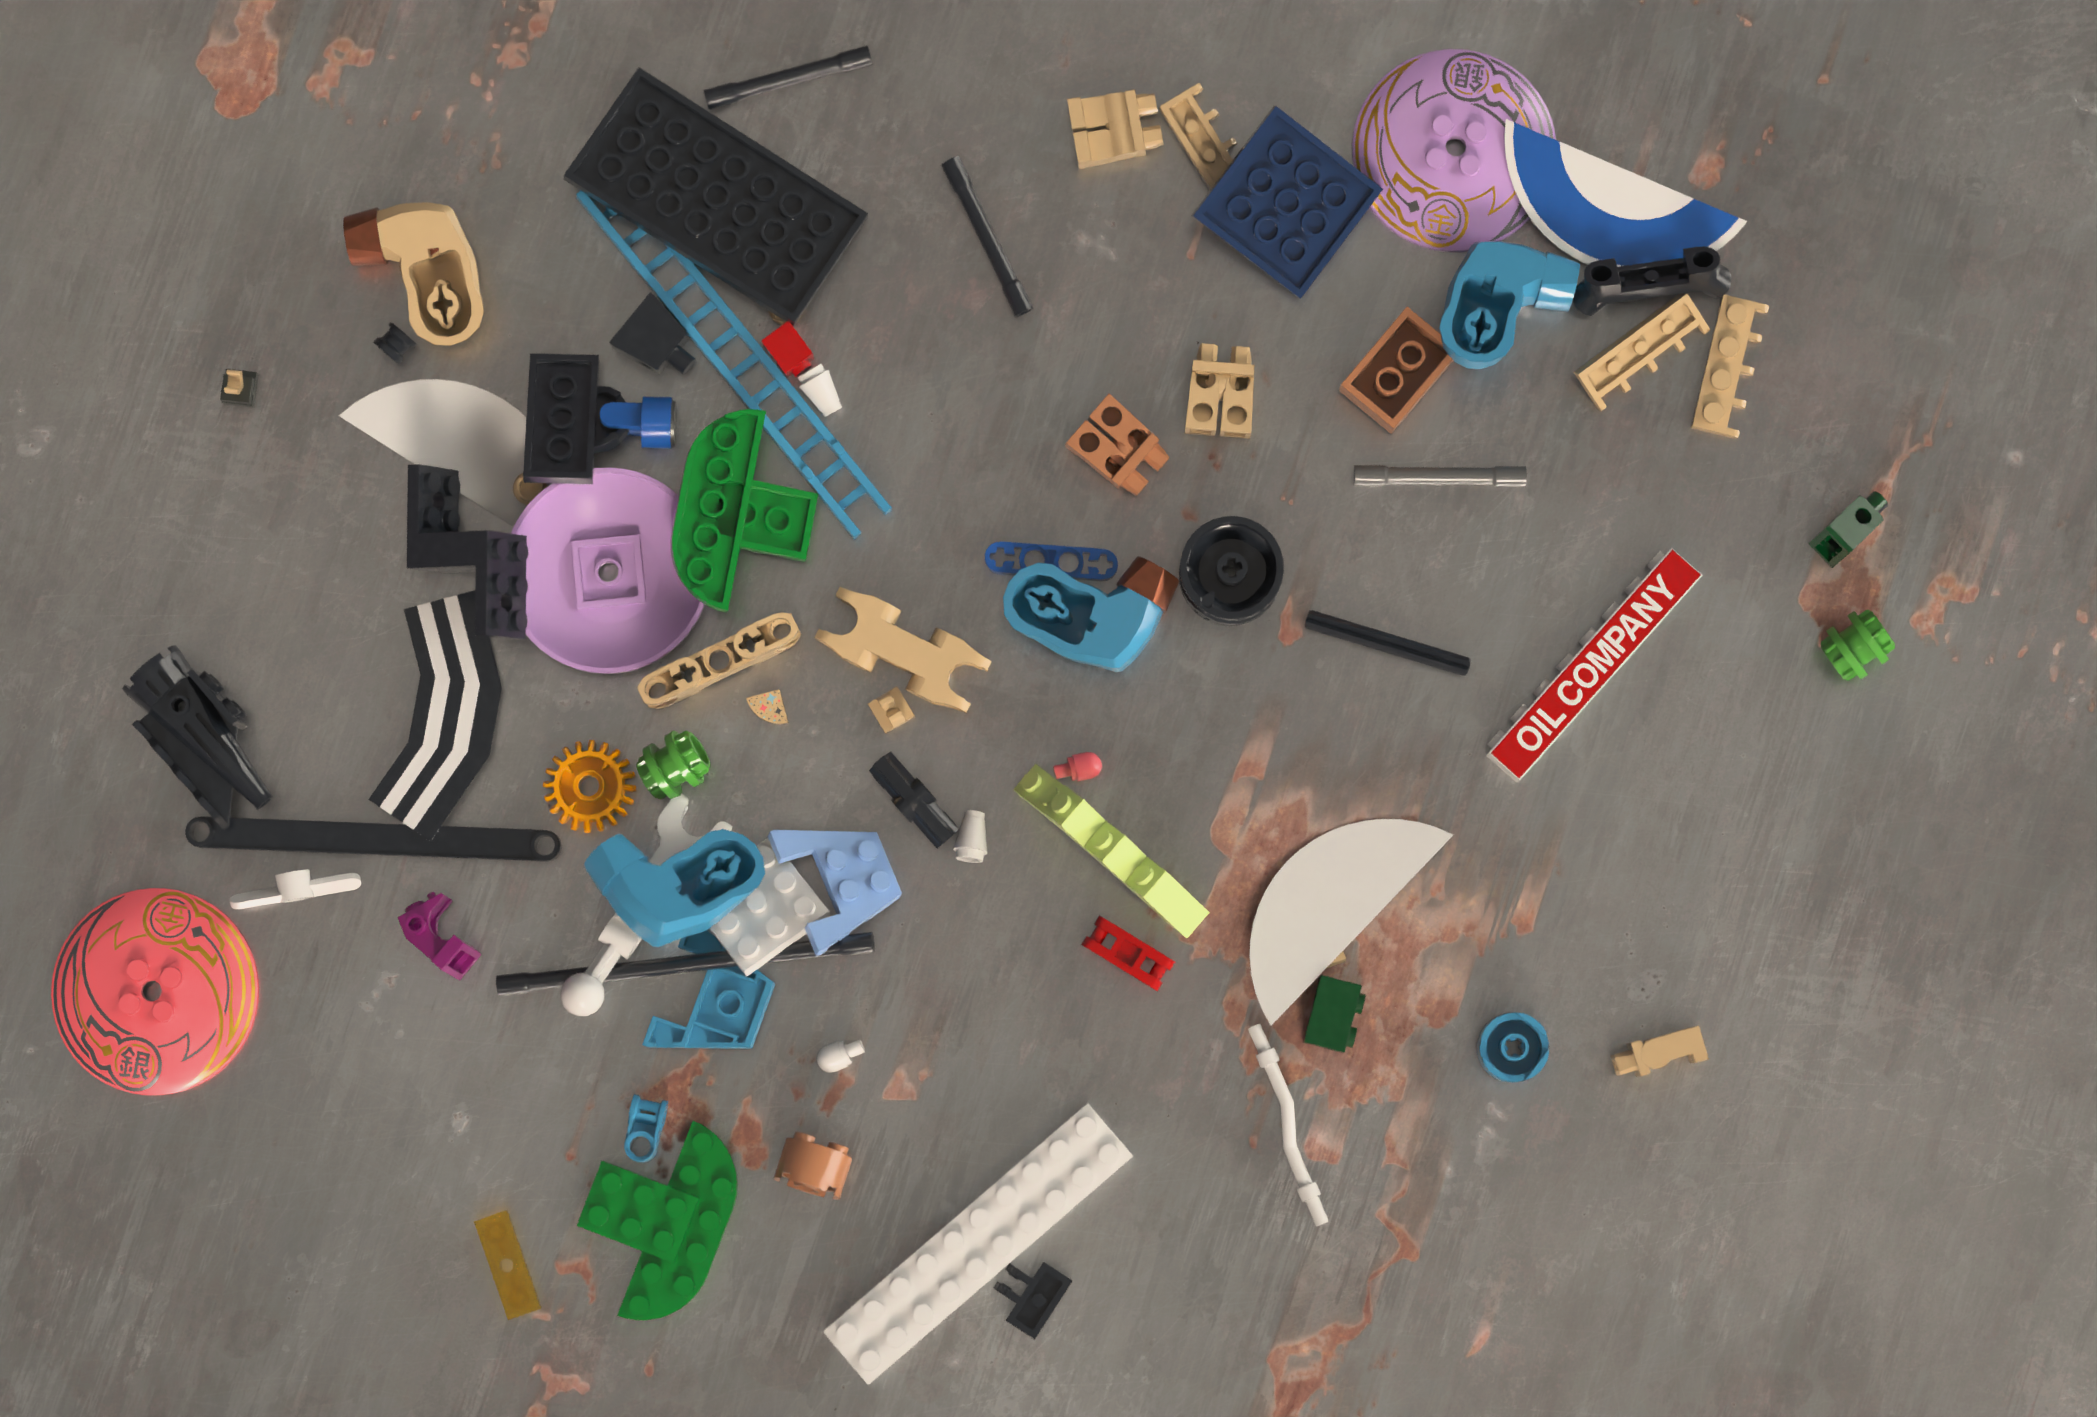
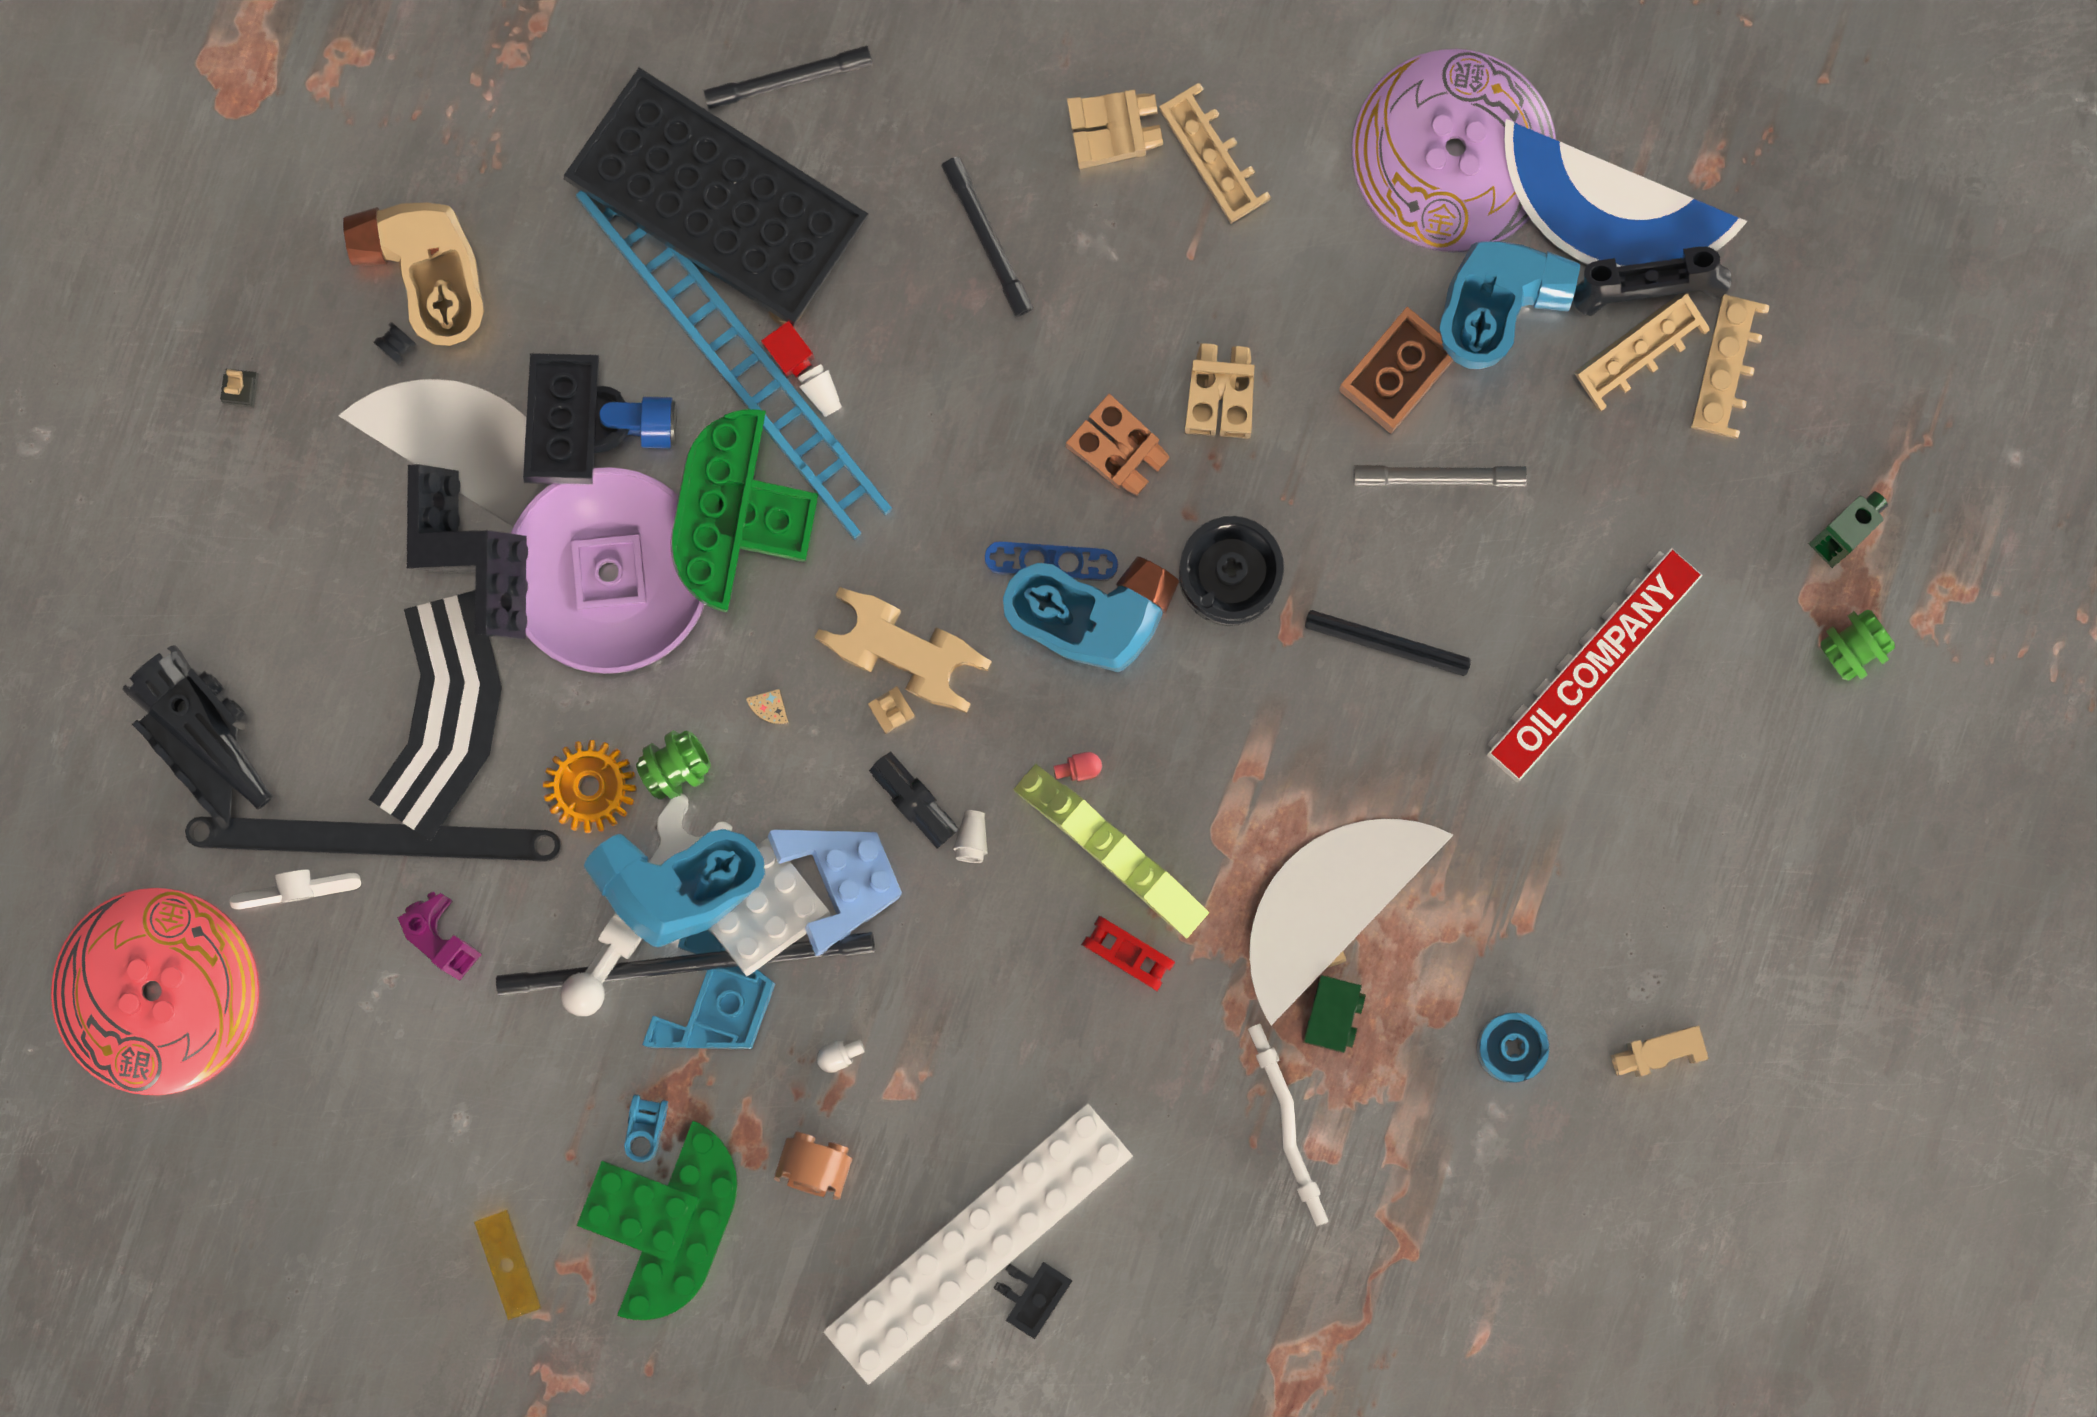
tan plate [513,473,548,505] -> none
black torso [609,292,696,375] -> none
tan piece [637,612,802,709] -> none
dark blue plate [1191,106,1383,299] -> none

